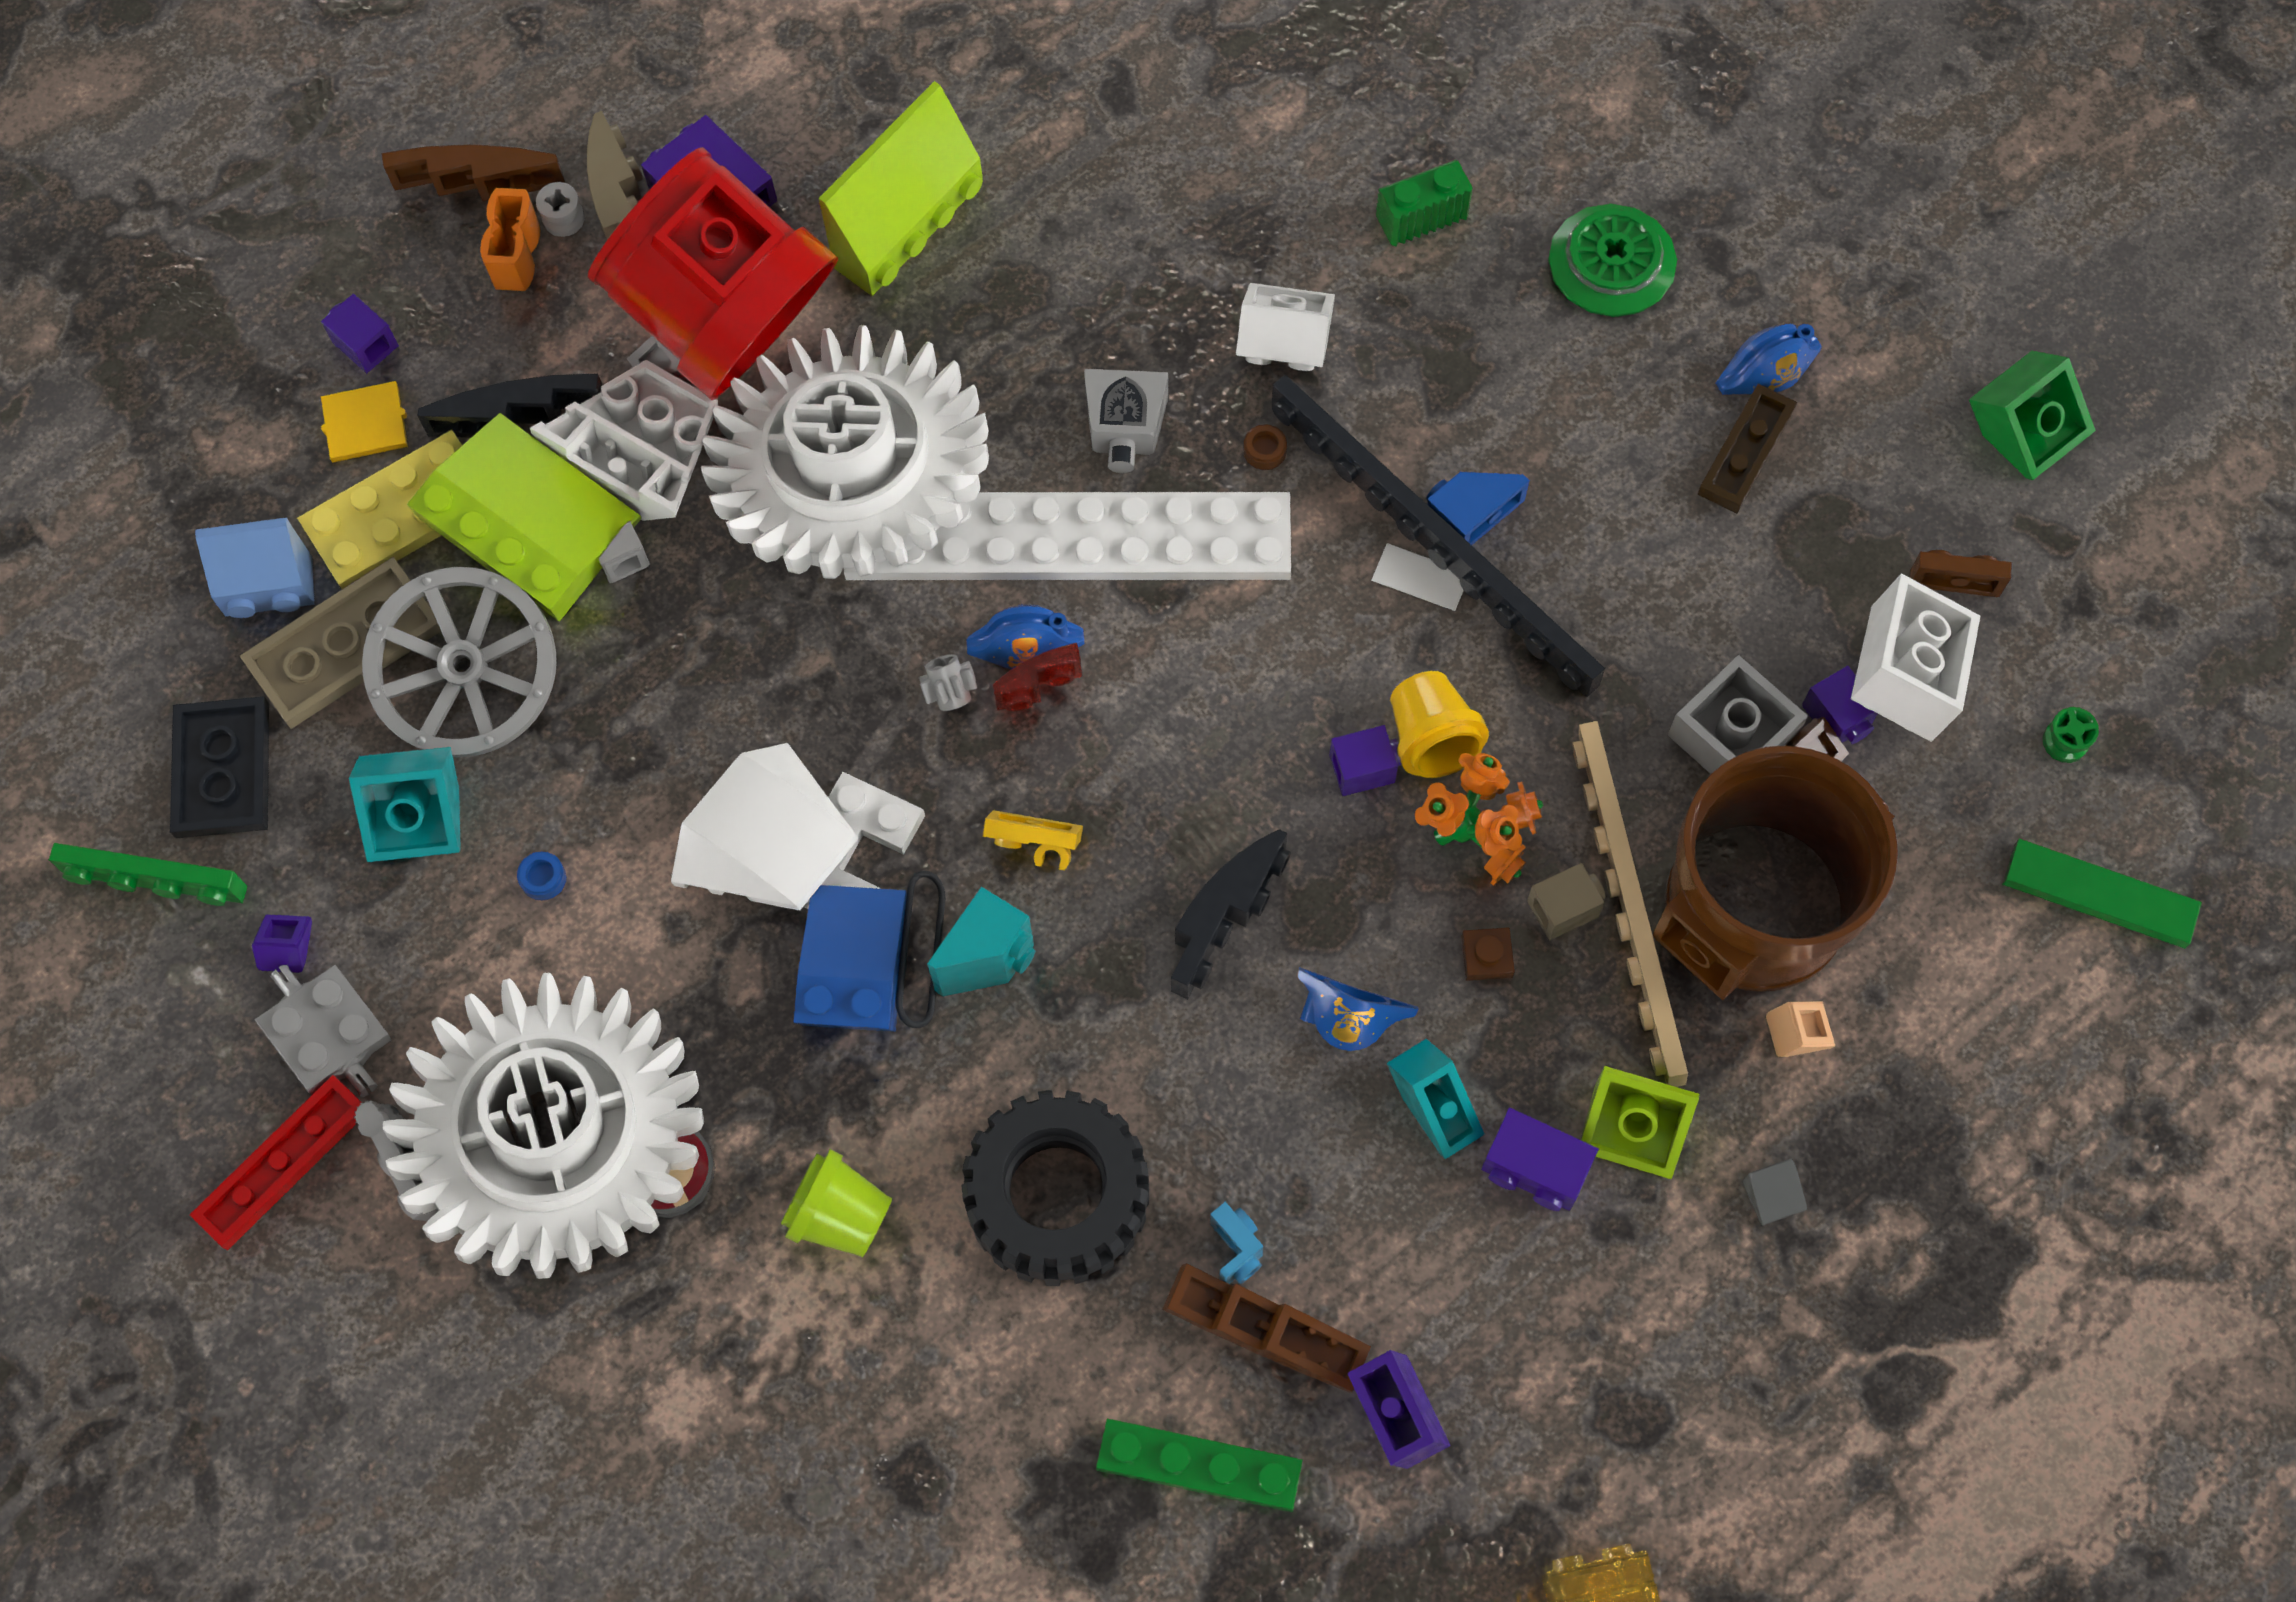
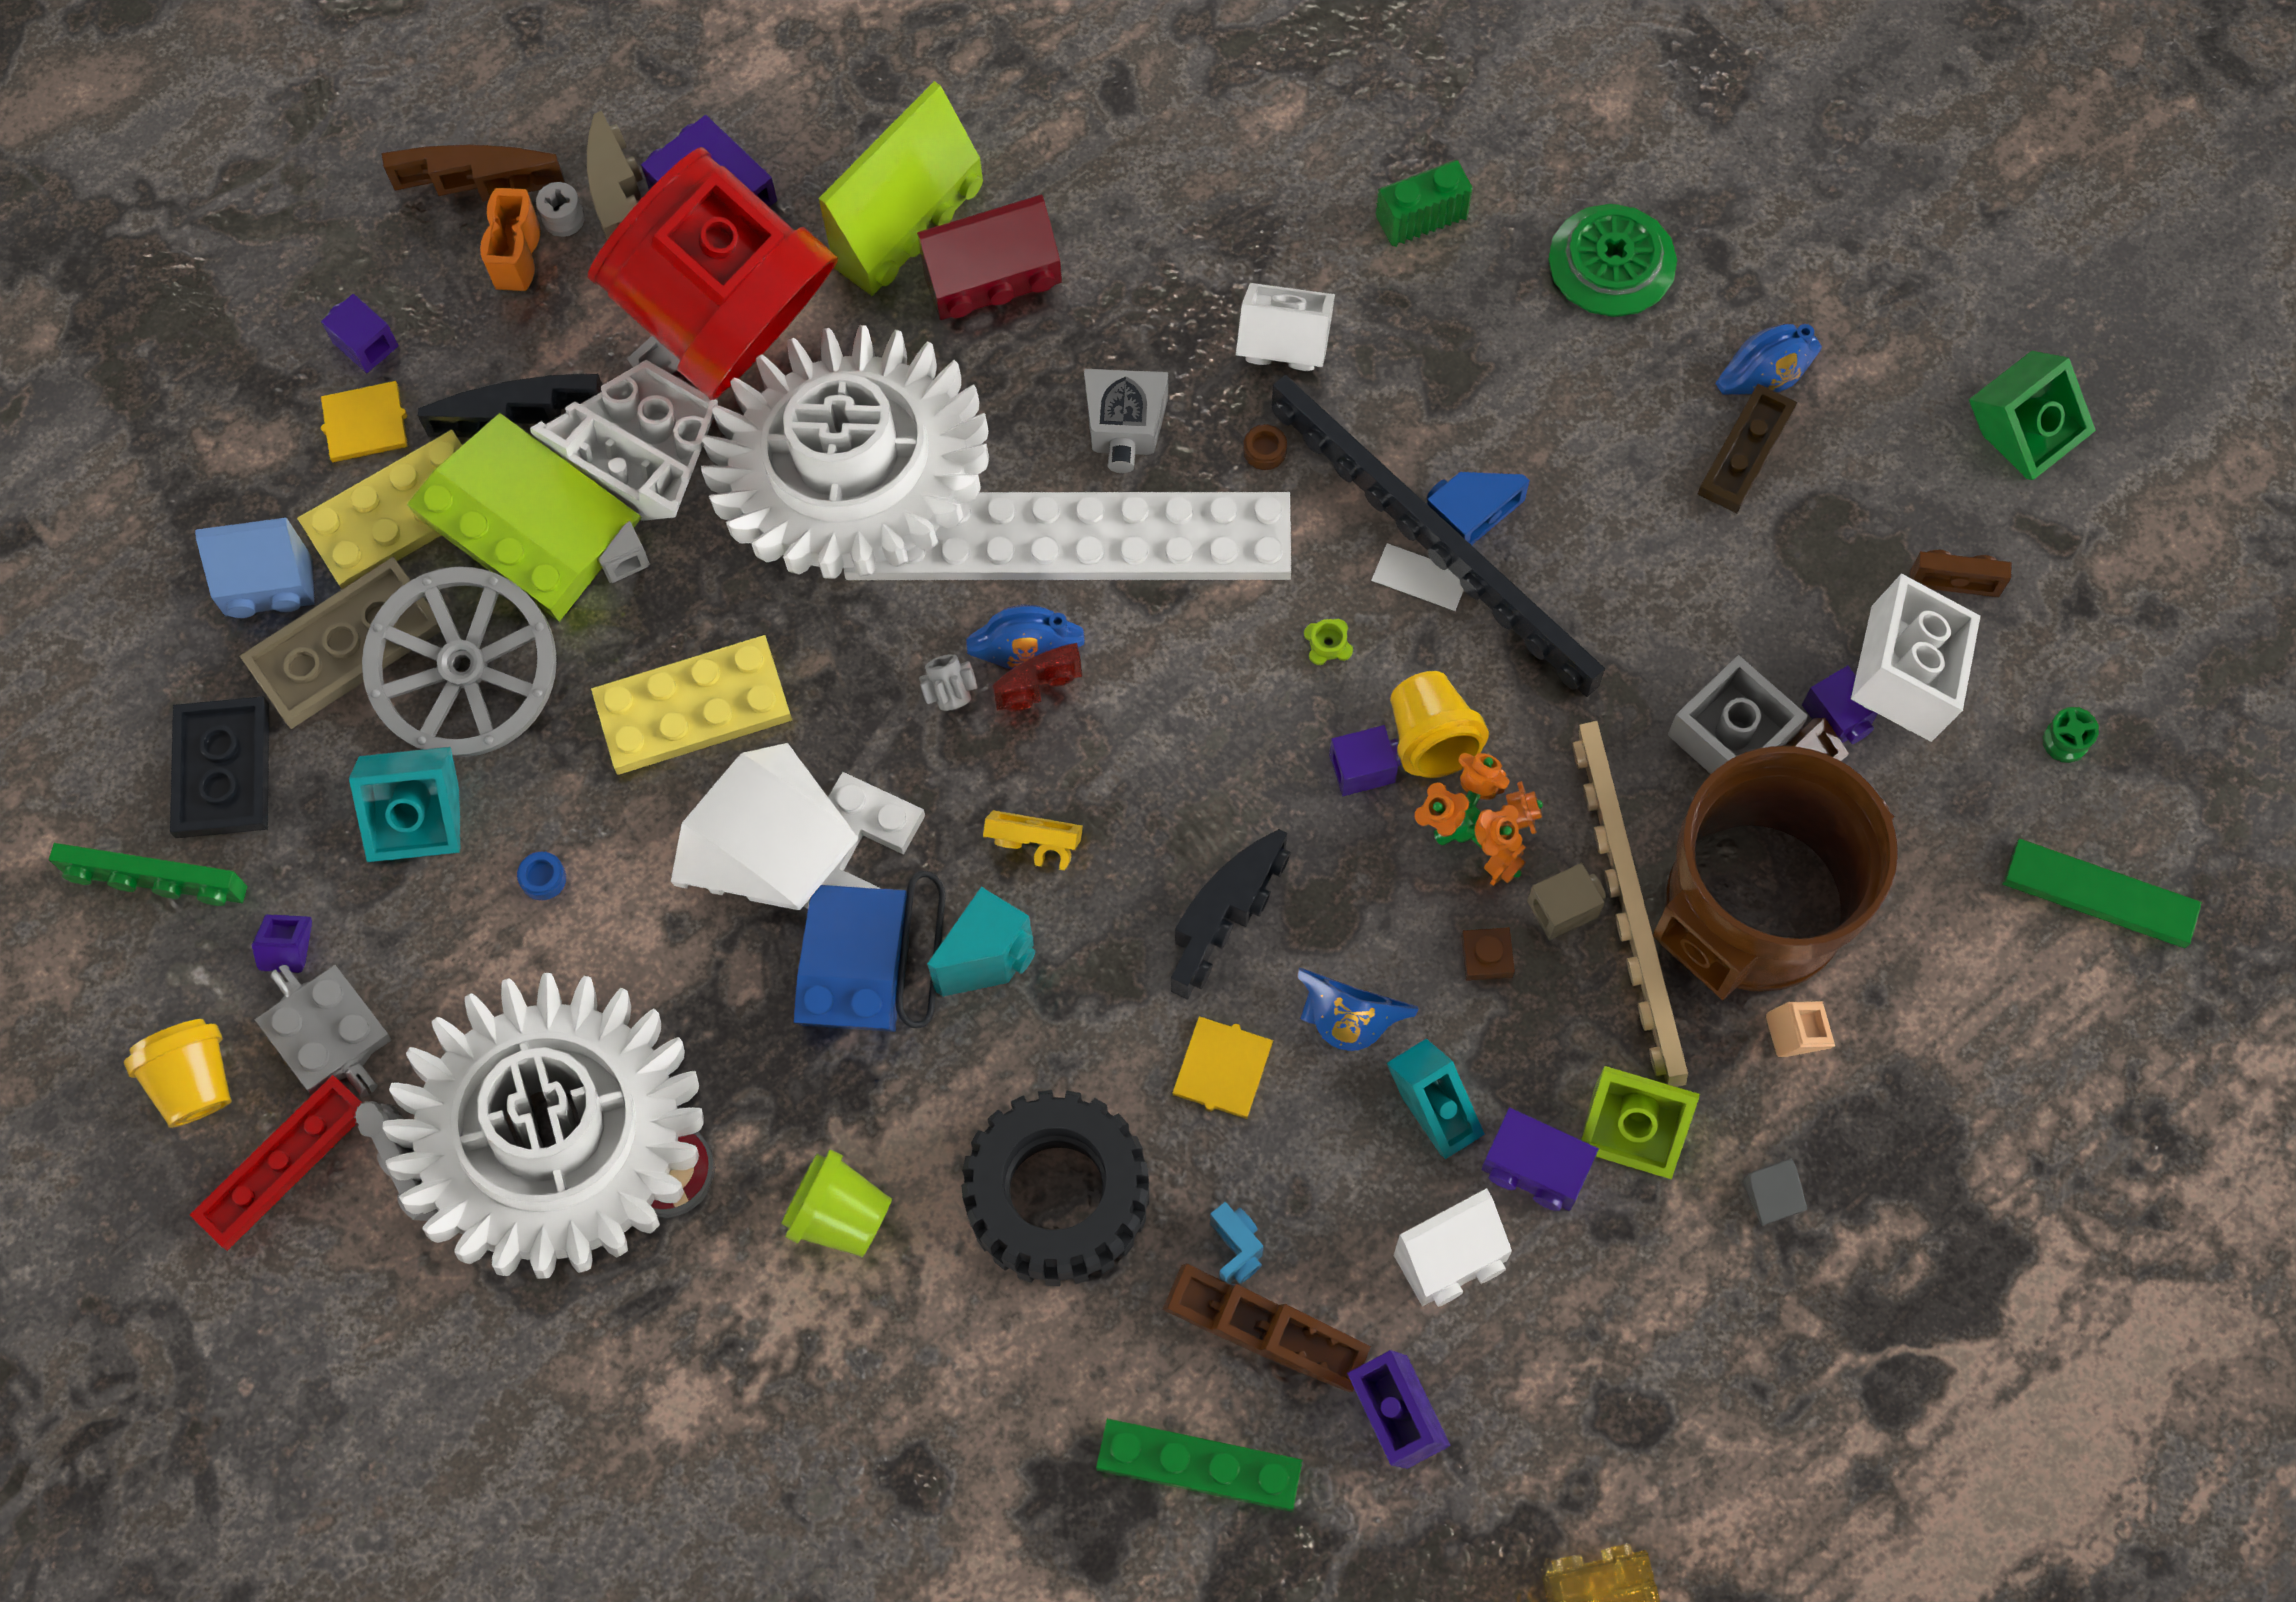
none -> yellow piece [123,1019,232,1128]
none -> light yellow plate [591,635,792,775]
none -> dark red slope [917,194,1062,320]
none -> yellow piece [1173,1016,1273,1119]
none -> lime plate [1304,619,1353,665]
none -> white slope [1393,1188,1512,1307]

